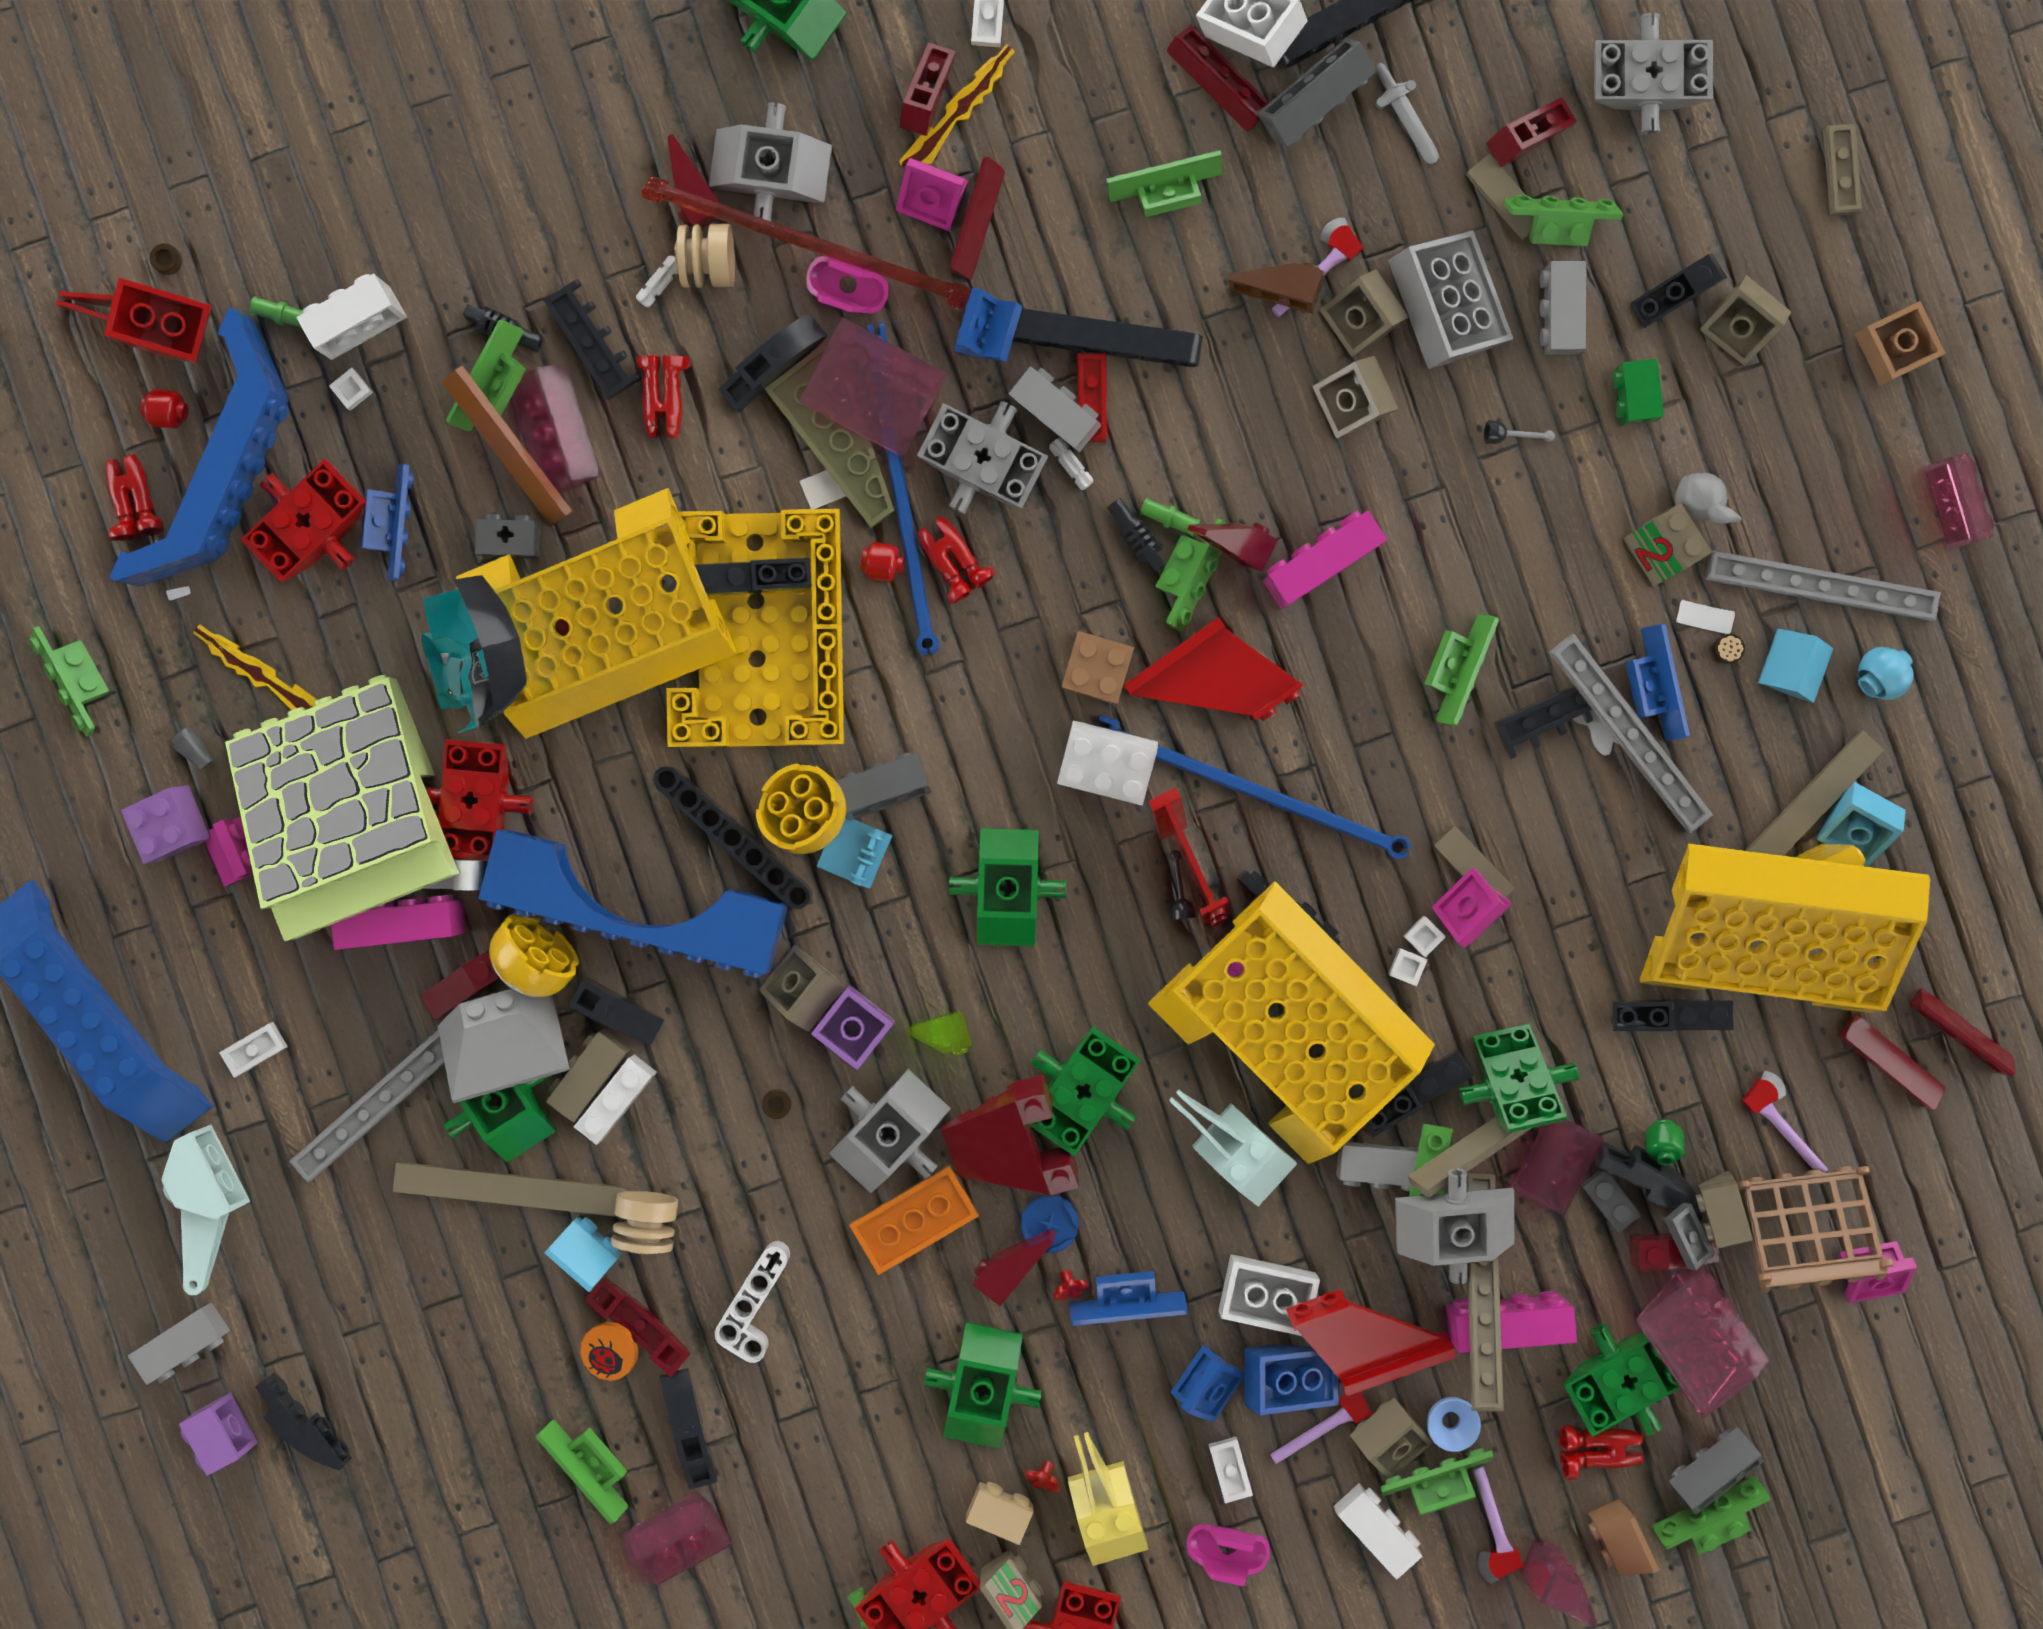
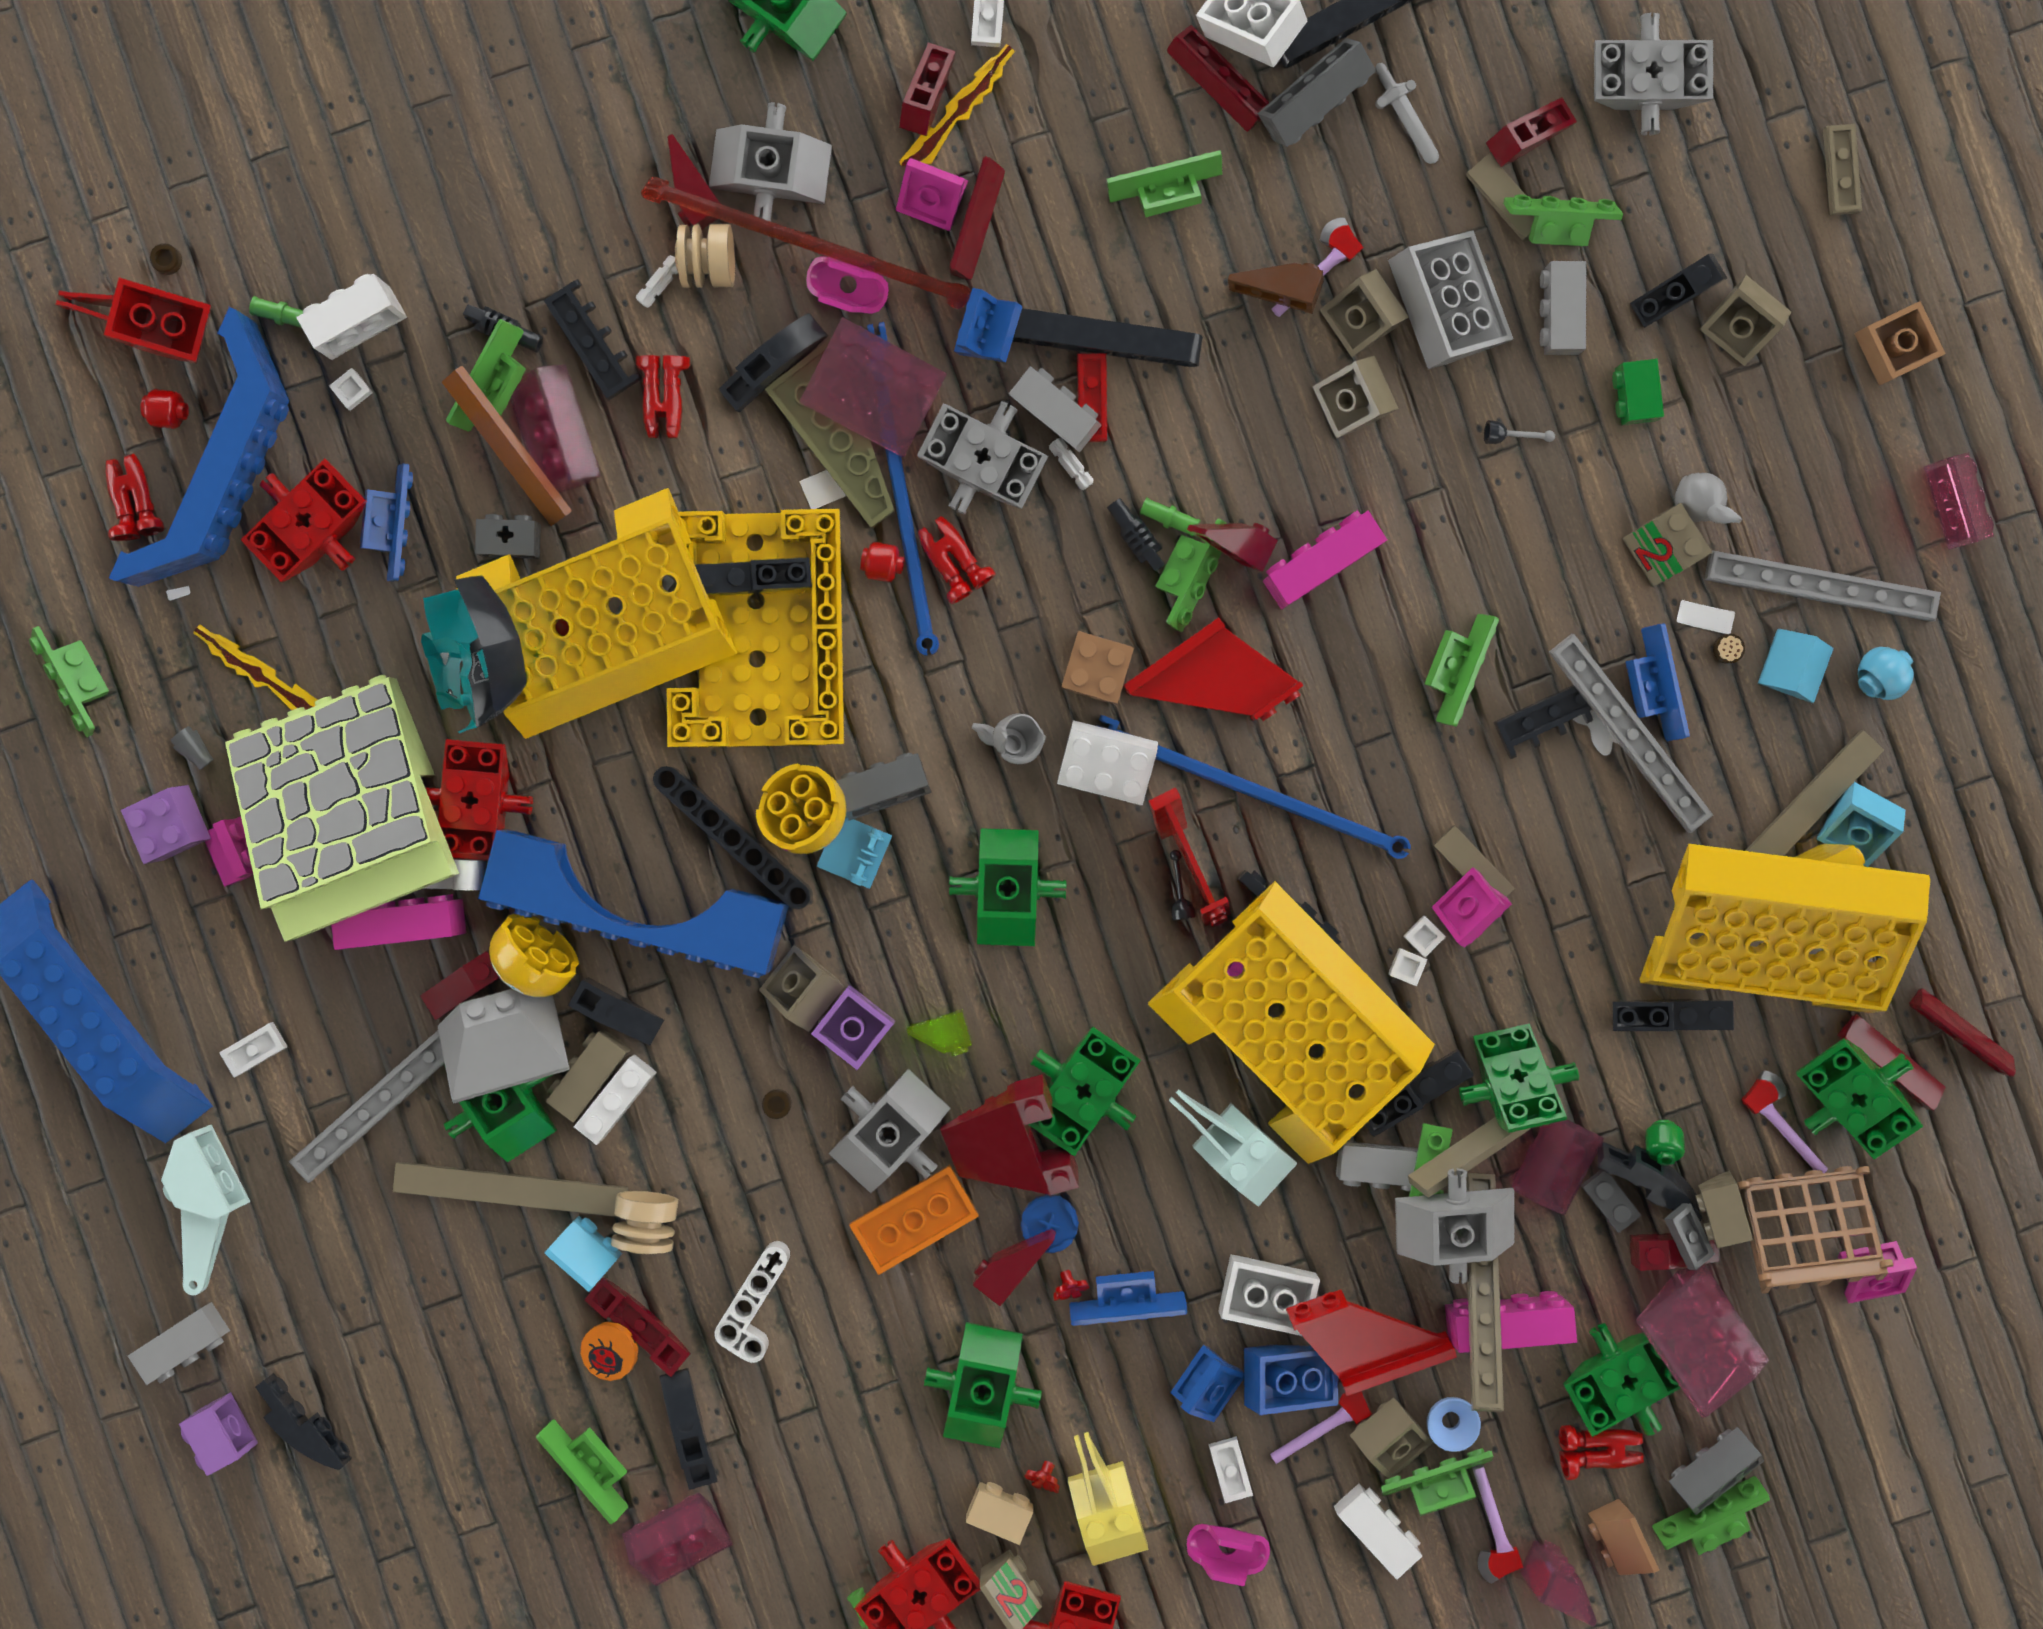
none -> light grey hair [972,713,1046,764]
none -> green slope [1796,1038,1923,1159]

